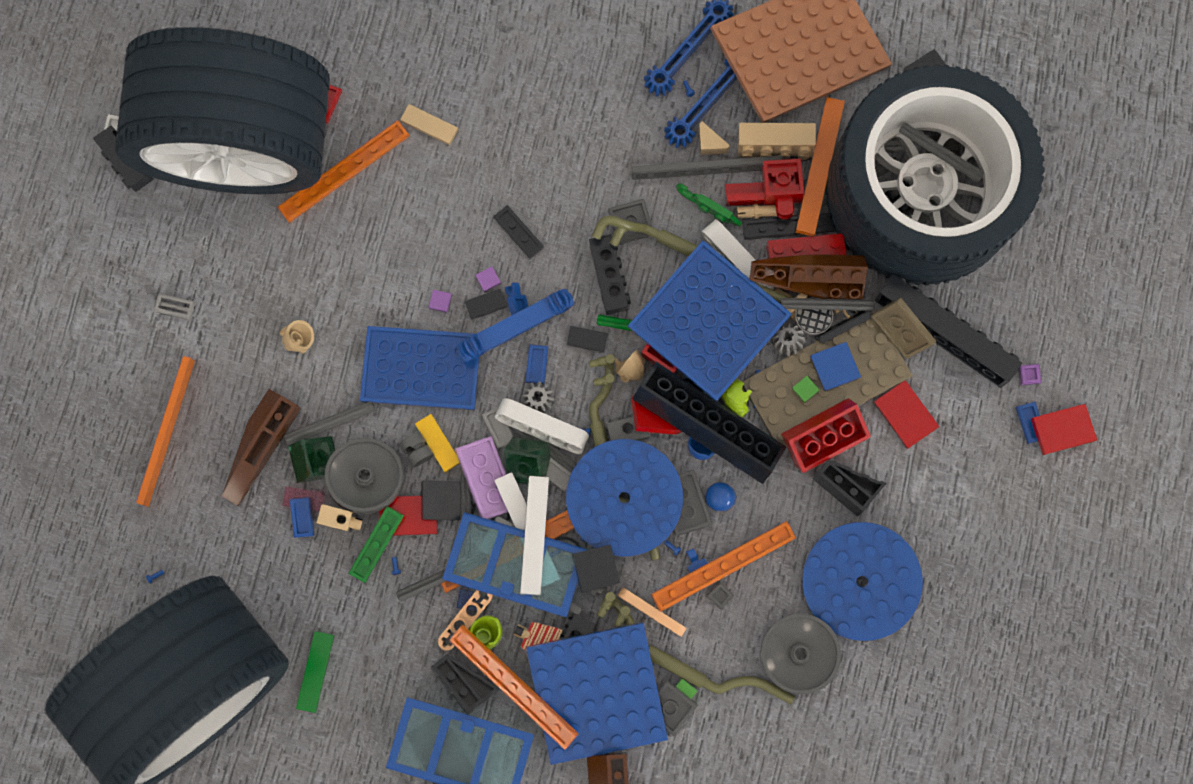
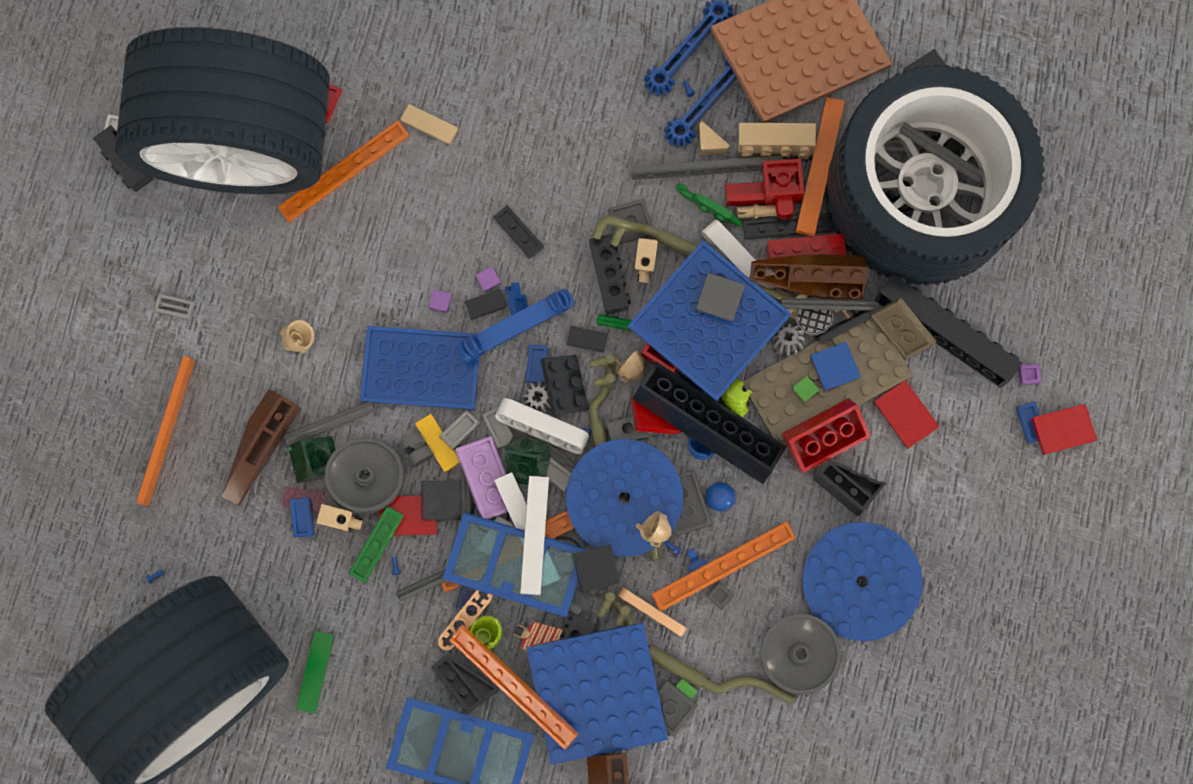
none -> light grey tile [439,410,480,451]
none -> black plate [540,354,589,415]
none -> tan torso [635,238,658,283]
none -> tan helmet [636,511,672,547]
none -> dark grey tile [696,273,745,322]

